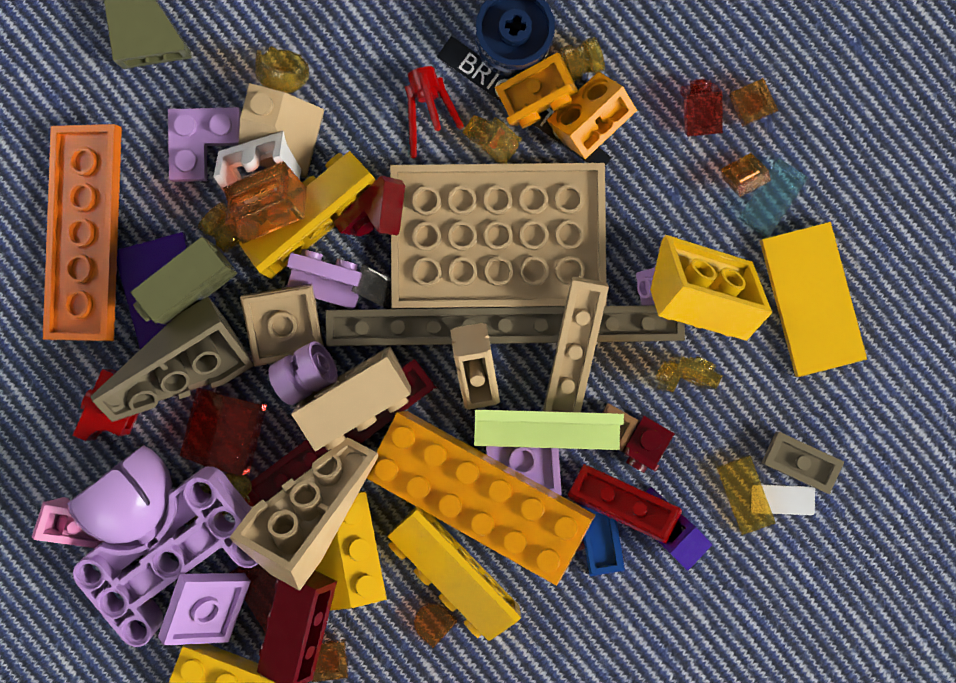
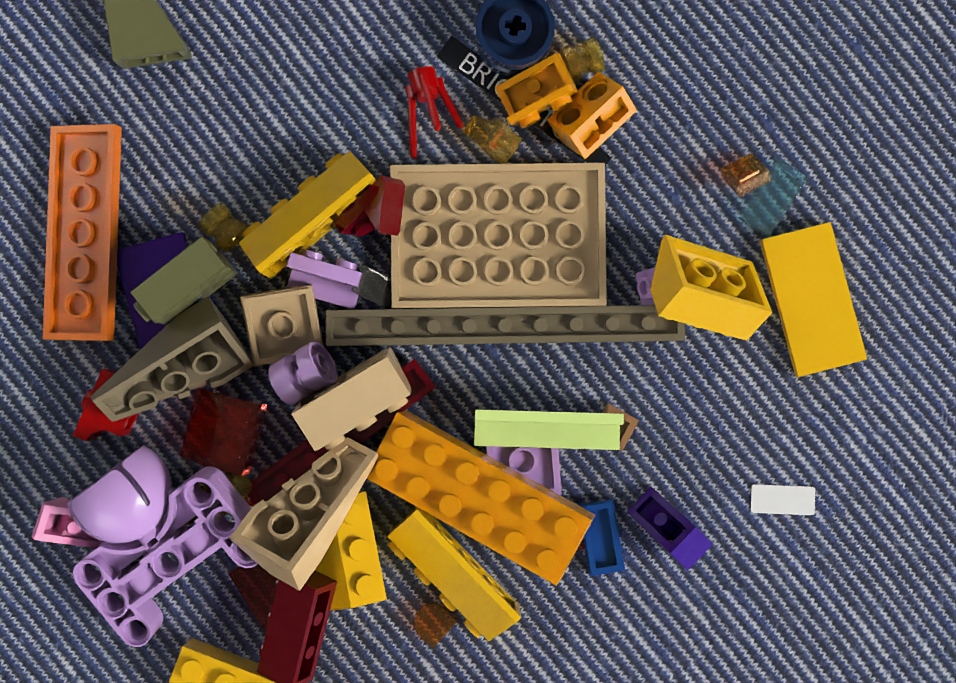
lavender plate [158,573,251,645] -> none
lavender plate [168,107,241,182] -> none
white window [213,131,301,208] -> none
clear orange window [223,161,306,244] -> none
tan slope [238,83,325,178] -> none
clear yellow hair [255,46,310,94] -> none
clear orange plate [312,639,349,682] -> none
tan brick [450,323,500,410] -> none
tan plate [543,277,609,412] -> none
red tile [567,464,682,544] -> none
dark red bracket [622,415,675,473] -> none
clear yellow bracket [655,356,723,393] -> none
clear red bracket [680,79,723,137] -> none
clear yellow tile [716,455,776,535] -> none
clear orange plate [728,78,778,127] -> none
dark tan plate [761,431,844,494] -> none

